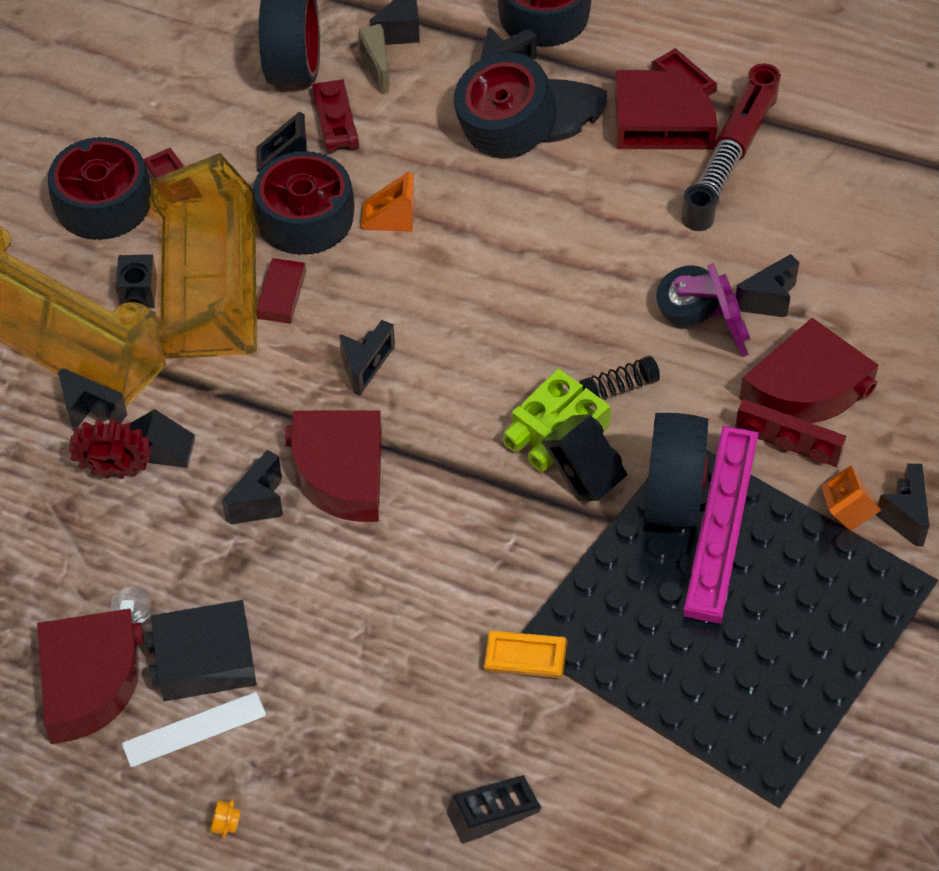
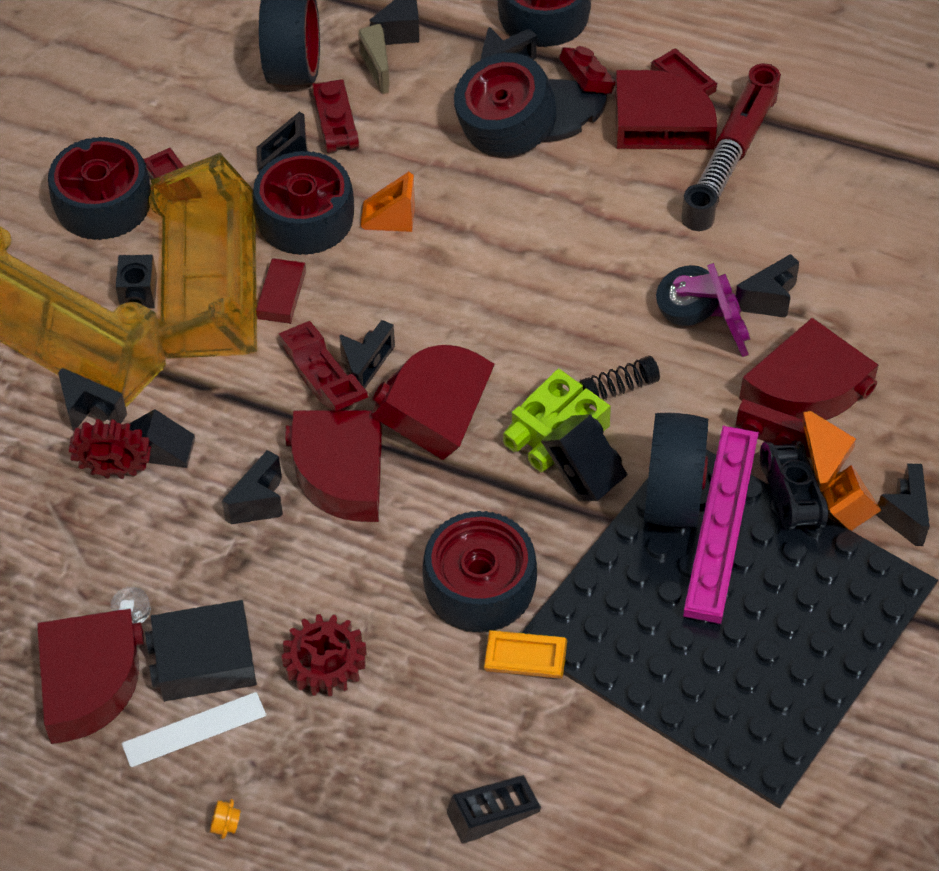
none -> dark red slope [278,321,369,411]
none -> dark red gear [282,614,367,696]
none -> dark red brick [370,345,495,460]
none -> wheel [422,511,537,633]
none -> dark red plate [559,46,616,94]
none -> black piece [760,440,828,530]
none -> orange slope [802,411,856,492]

